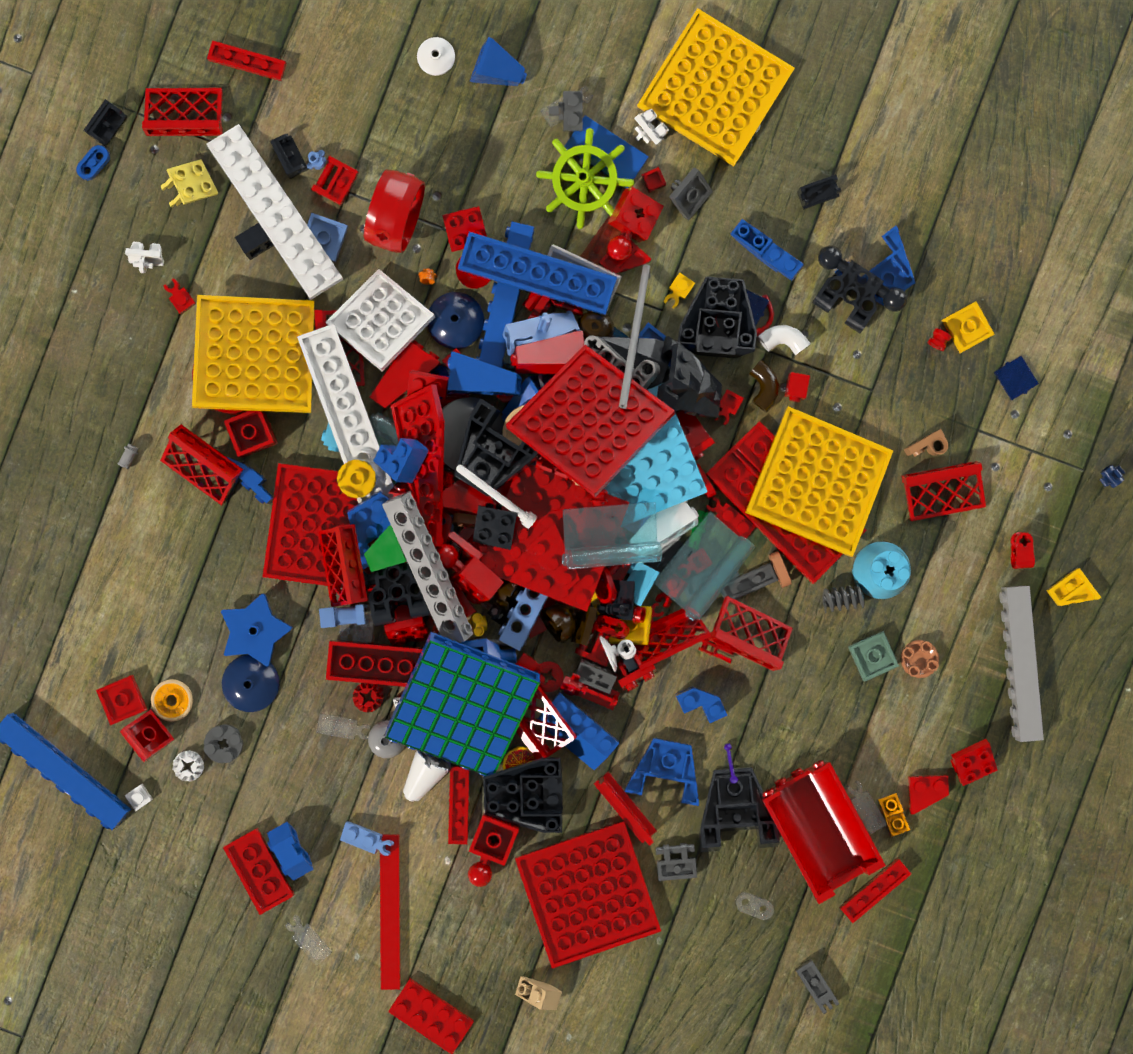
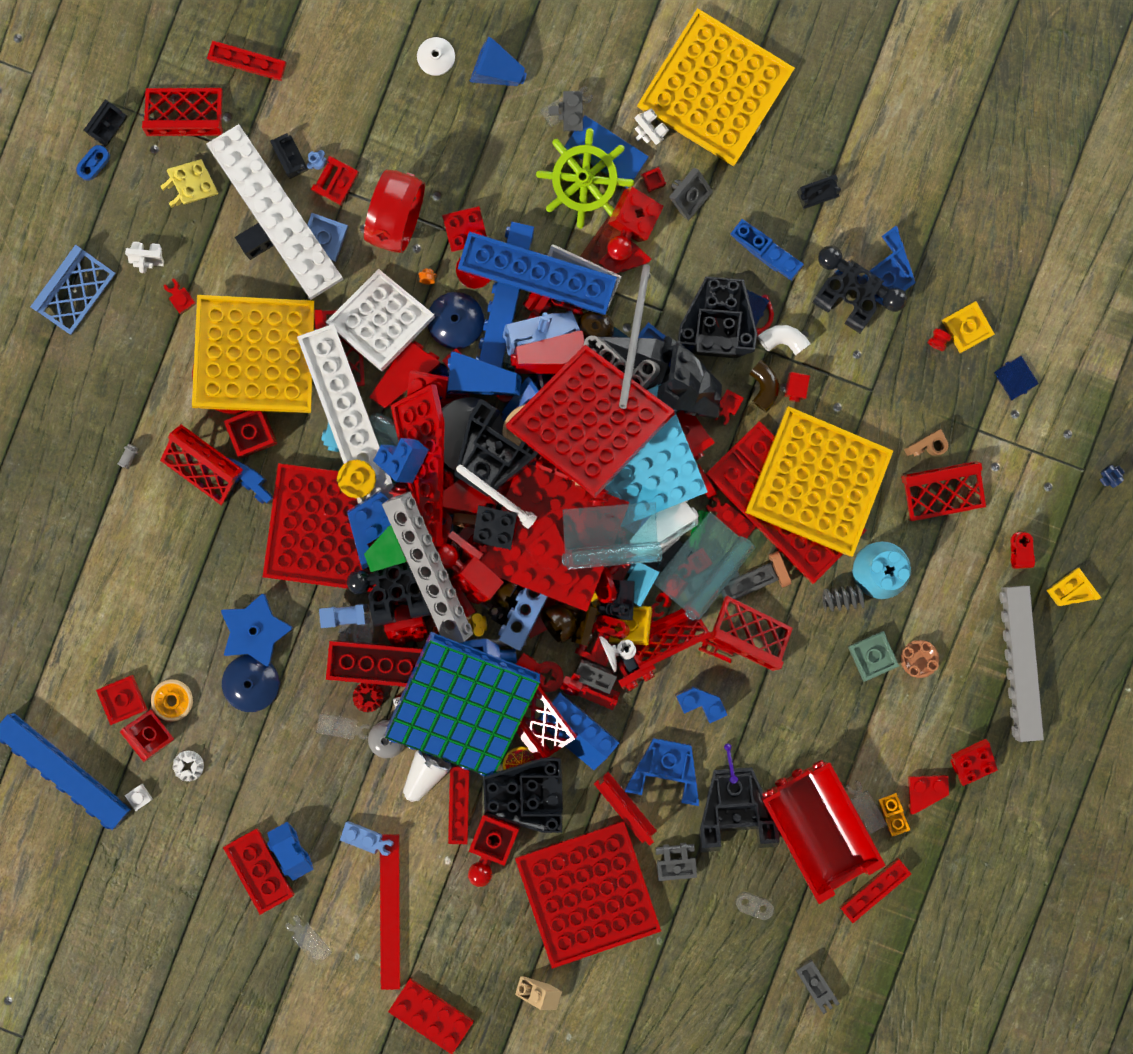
dark grey plate [204,724,244,763] -> none
red fence [318,524,368,607] -> none
red plate [633,605,646,624] -> none
yellow plate [664,272,695,309] -> none
none -> medium blue fence [30,245,116,335]

